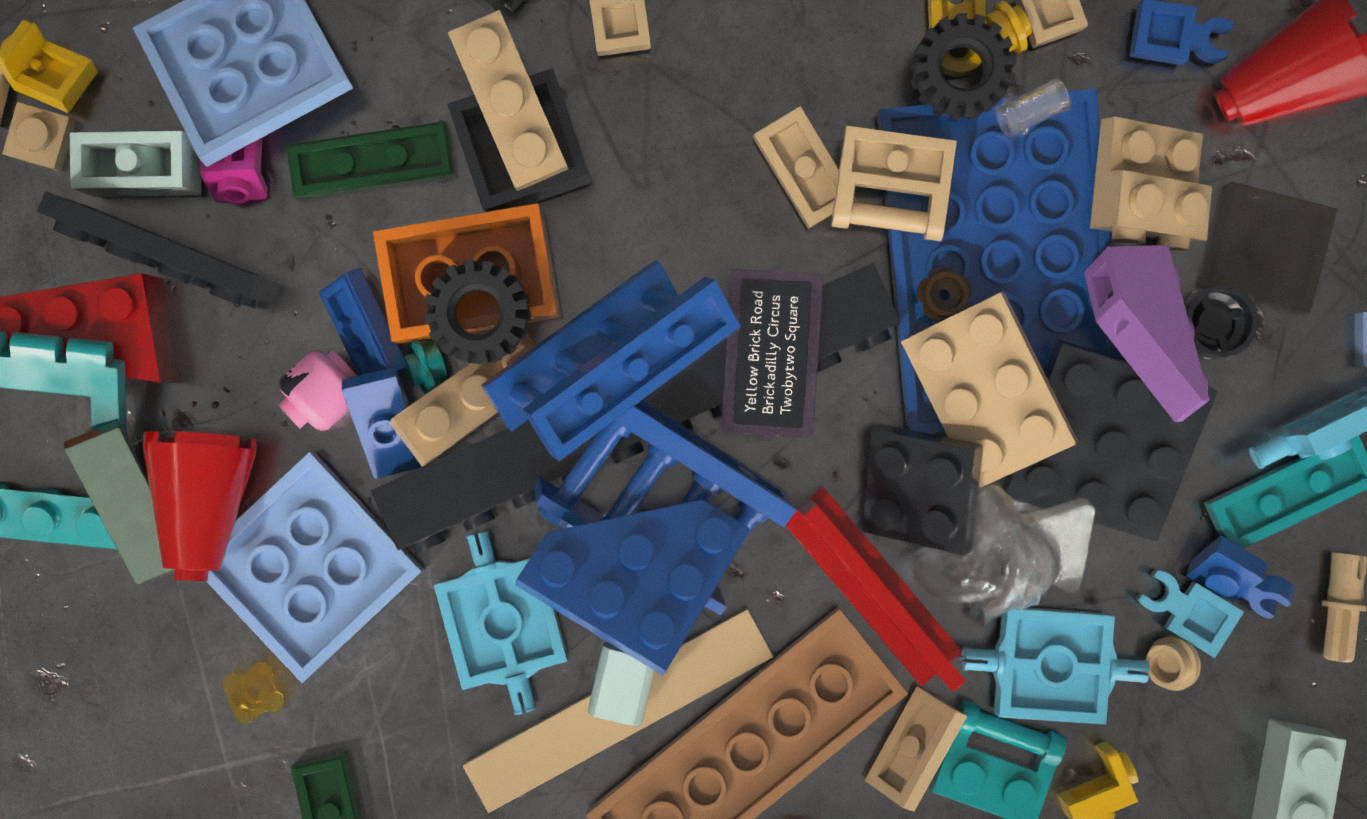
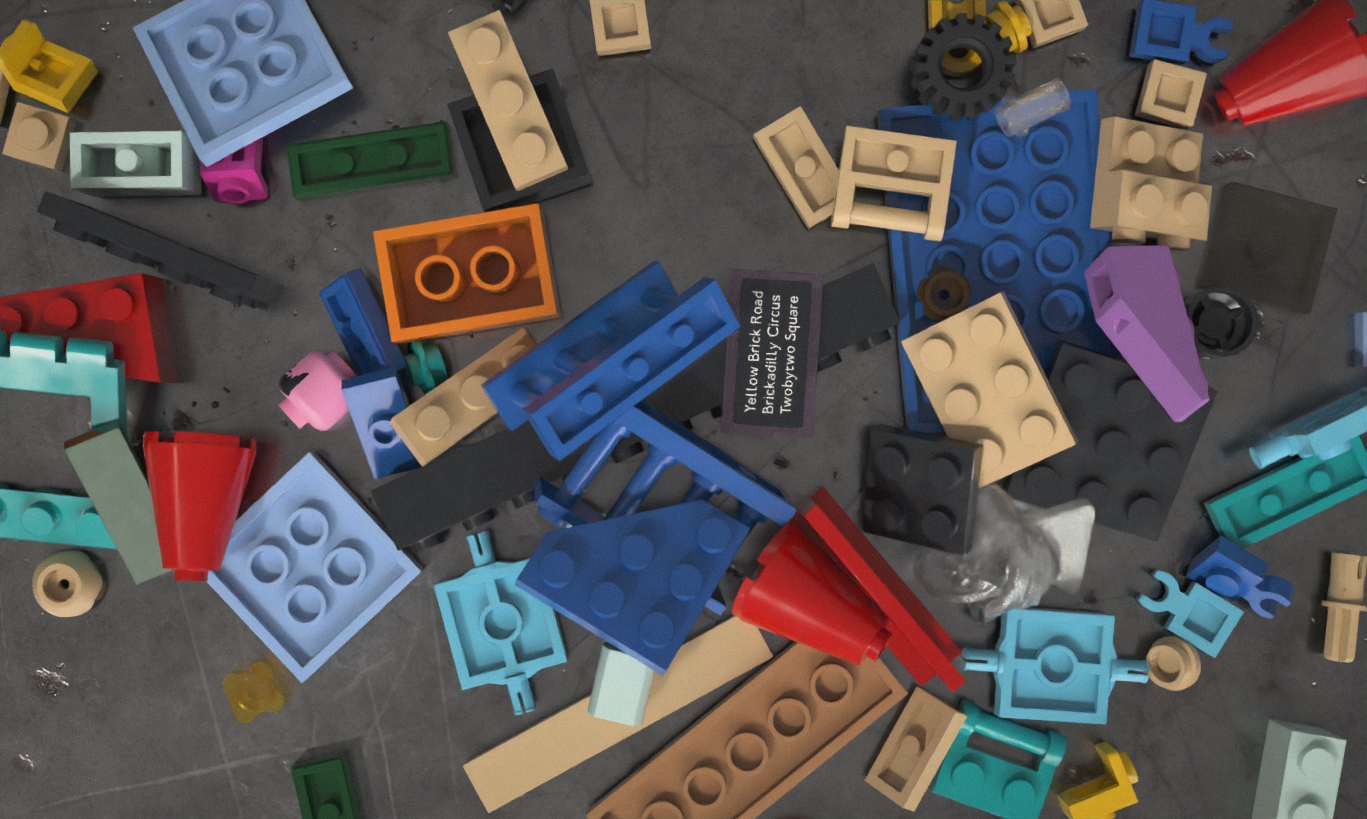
black tyre [424,260,531,364] -> none
none -> tan plate [32,550,102,617]
none -> red cone [731,524,893,666]
none -> tan plate [1135,59,1207,129]

